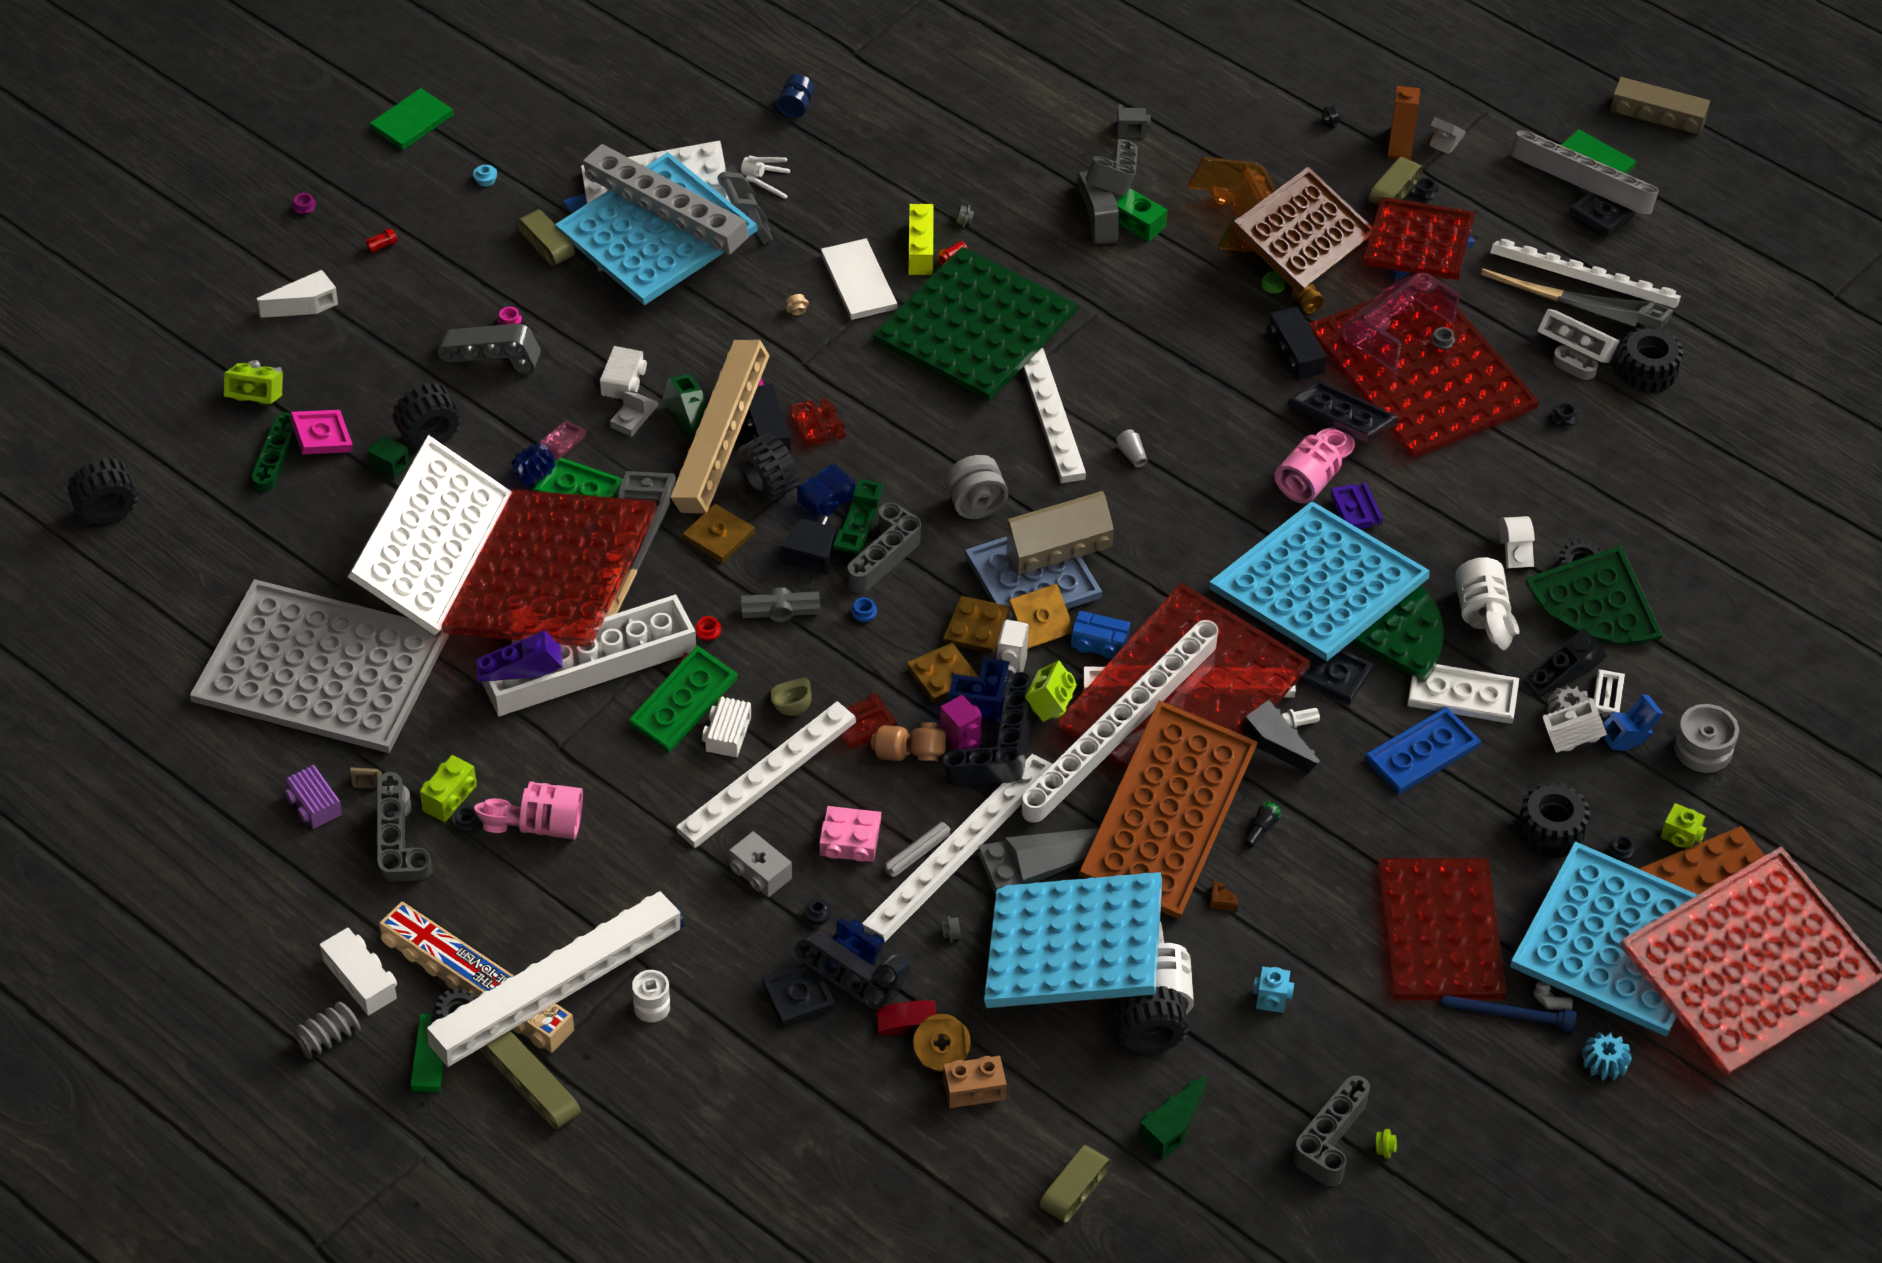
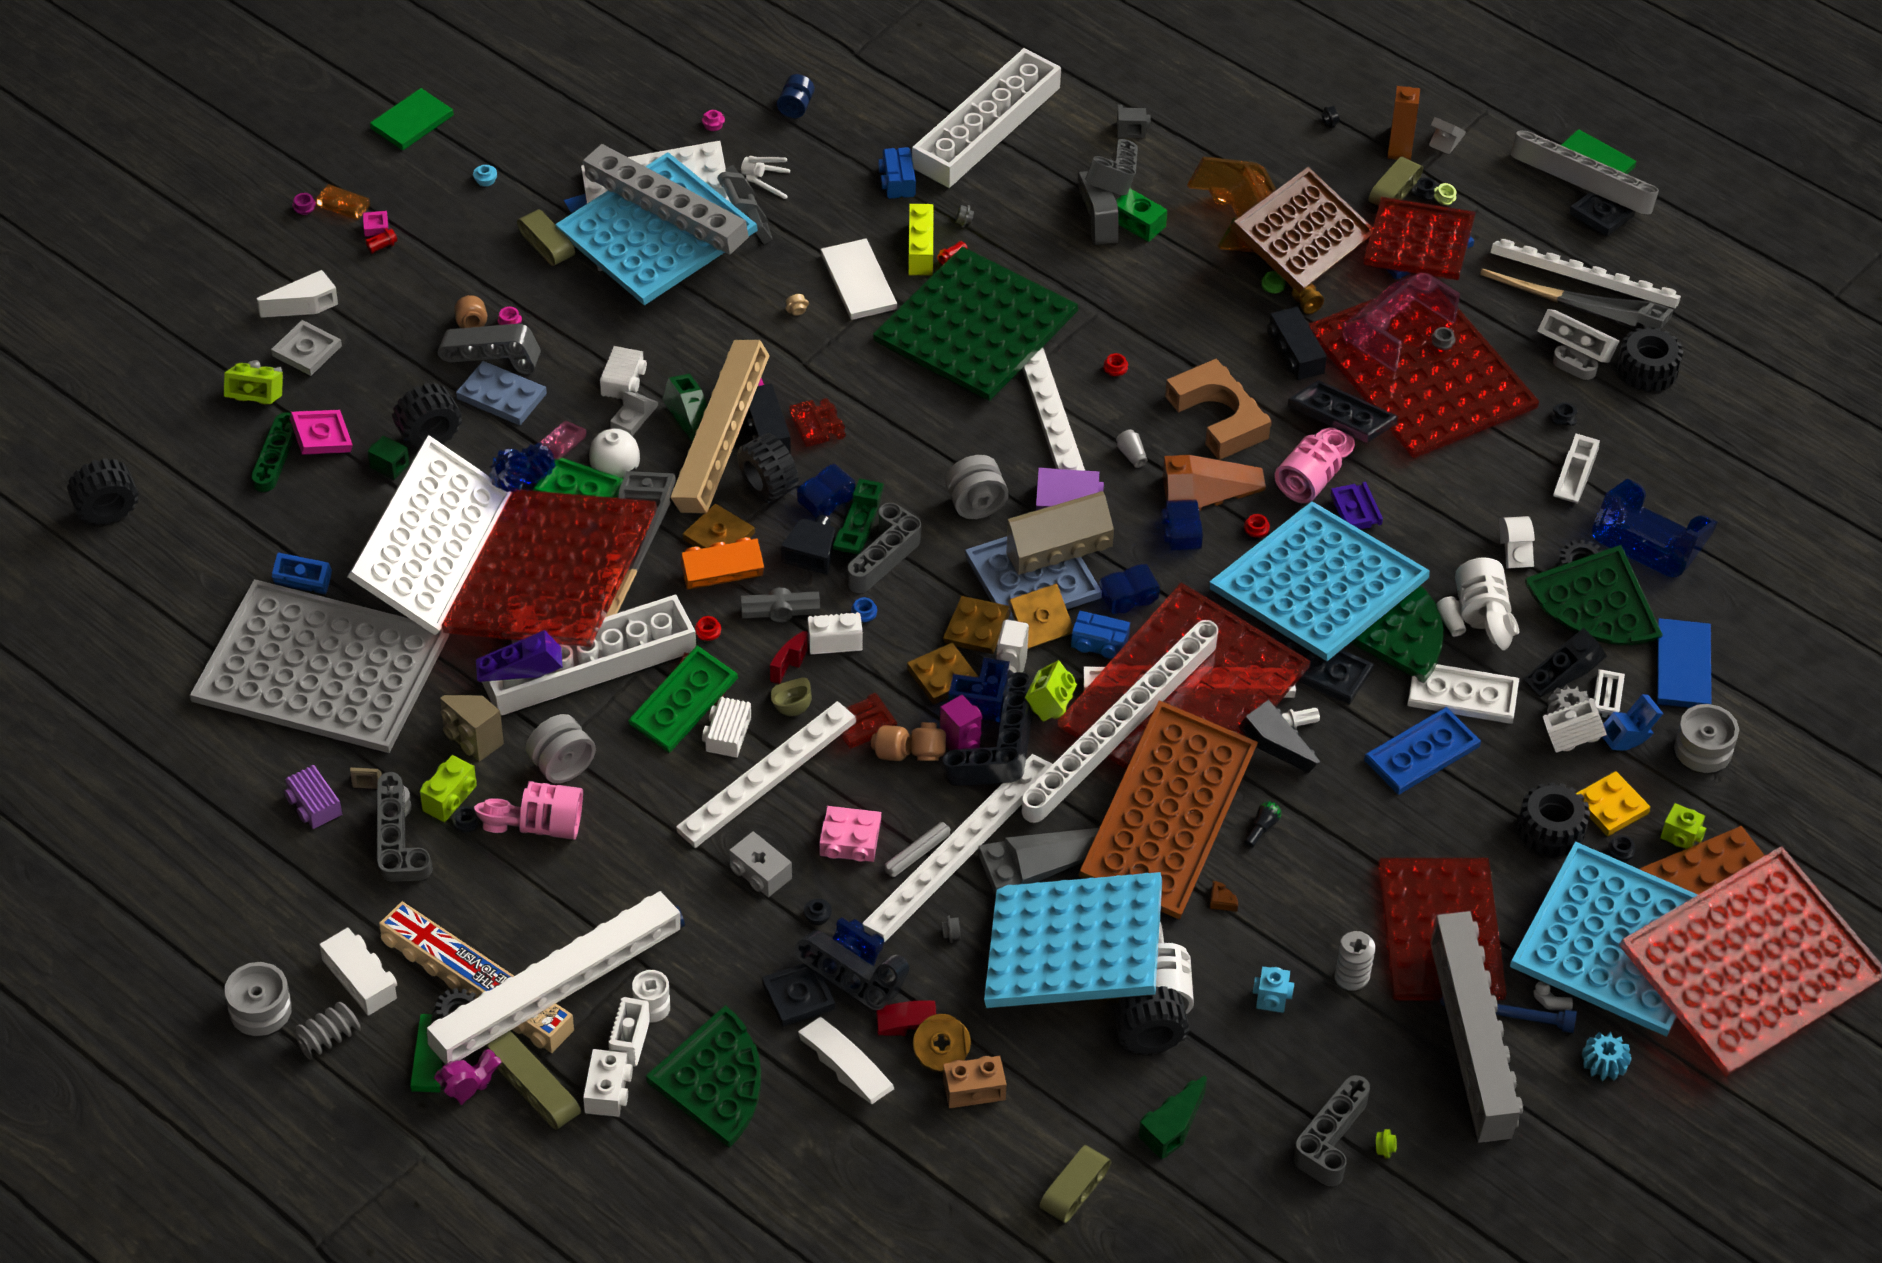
dark tan brick [1610,77,1711,135] -> none
none -> light grey wheel [225,962,292,1036]
none -> light grey plate [271,320,342,376]
none -> blue brick [272,553,332,595]
none -> clear orange plate [316,184,370,220]
none -> dark pink plate [363,211,389,236]
none -> magenta animal [434,1049,502,1105]
none -> dark tan slope [440,695,504,762]
none -> medium nougat head [454,295,487,328]
none -> sand blue plate [456,361,547,425]
none -> clear blue gear [489,448,531,492]
none -> light grey wheel [525,714,596,784]
none -> white brick [584,1049,633,1117]
none -> white cylinder [589,428,640,478]
none -> white brick [608,997,650,1067]
none -> dark green plate [646,1005,761,1148]
none -> orange brick [680,537,764,590]
none -> dark pink plate [702,110,725,131]
none -> dark red slope [770,631,809,684]
none -> white slope [798,1017,894,1104]
none -> white brick [808,612,863,654]
none -> blue brick [878,147,916,199]
none -> white brick [912,48,1061,188]
none -> medium lavender brick [1036,468,1104,511]
none -> clear blue brick [1099,564,1160,614]
none -> red plate [1104,353,1128,376]
none -> clear blue brick [1161,499,1203,550]
none -> dark orange wedge [1163,455,1266,514]
none -> medium nougat arch [1165,359,1271,460]
none -> red plate [1244,514,1270,538]
none -> light grey piece [1335,931,1375,990]
none -> light grey brick [1430,911,1523,1143]
none -> yellowish green plate [1434,183,1456,205]
none -> white cone [1436,596,1466,637]
none -> white slope [1553,434,1600,504]
none -> yellow plate [1576,771,1651,837]
none -> clear blue windscreen [1592,478,1718,577]
none -> blue tile [1657,618,1711,708]

